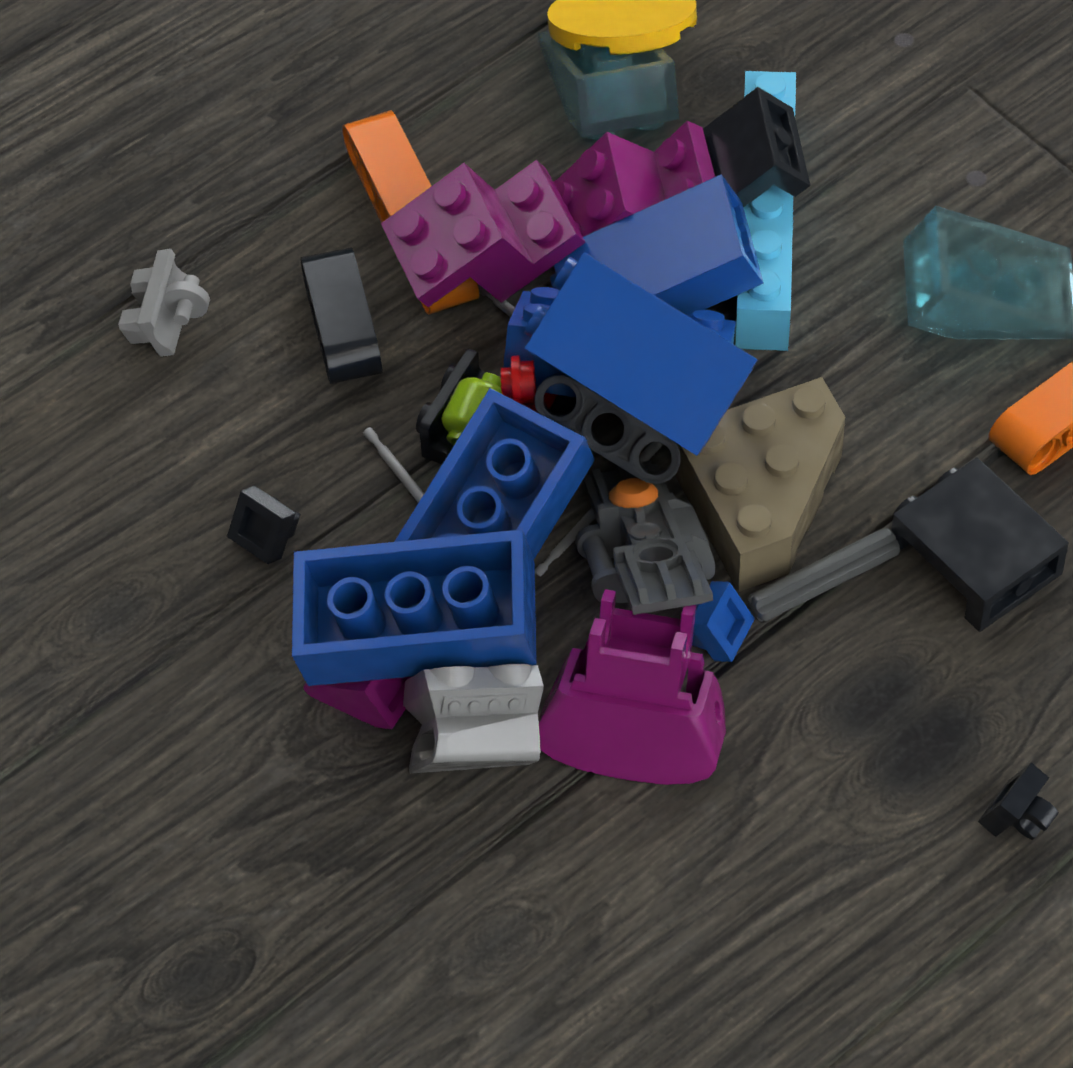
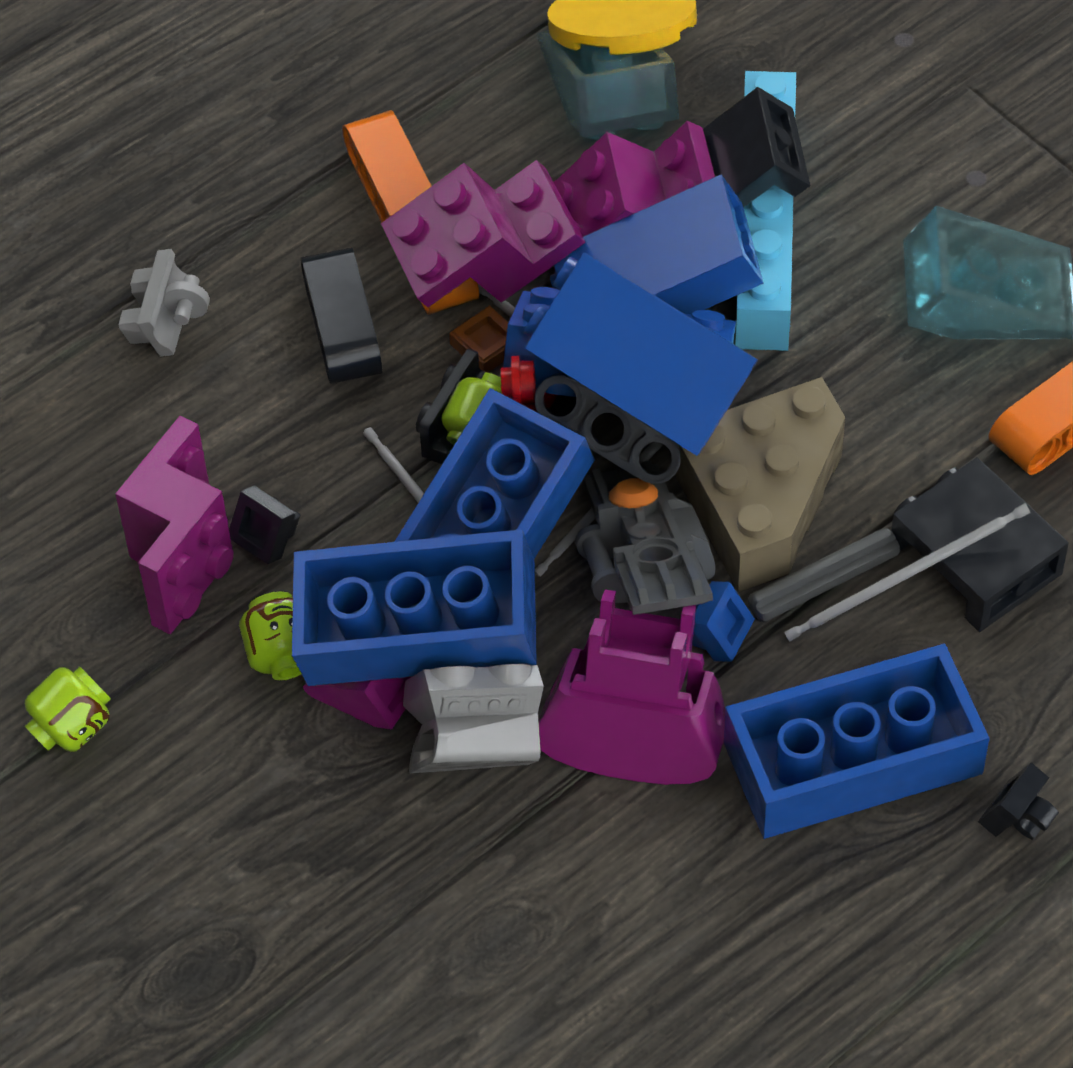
none -> lime head [25,666,111,752]
none -> magenta bracket [115,416,234,635]
none -> lime head [239,591,301,680]
none -> dark orange tile [449,305,509,372]
none -> blue brick [724,643,989,839]
none -> light grey piece [784,503,1030,642]

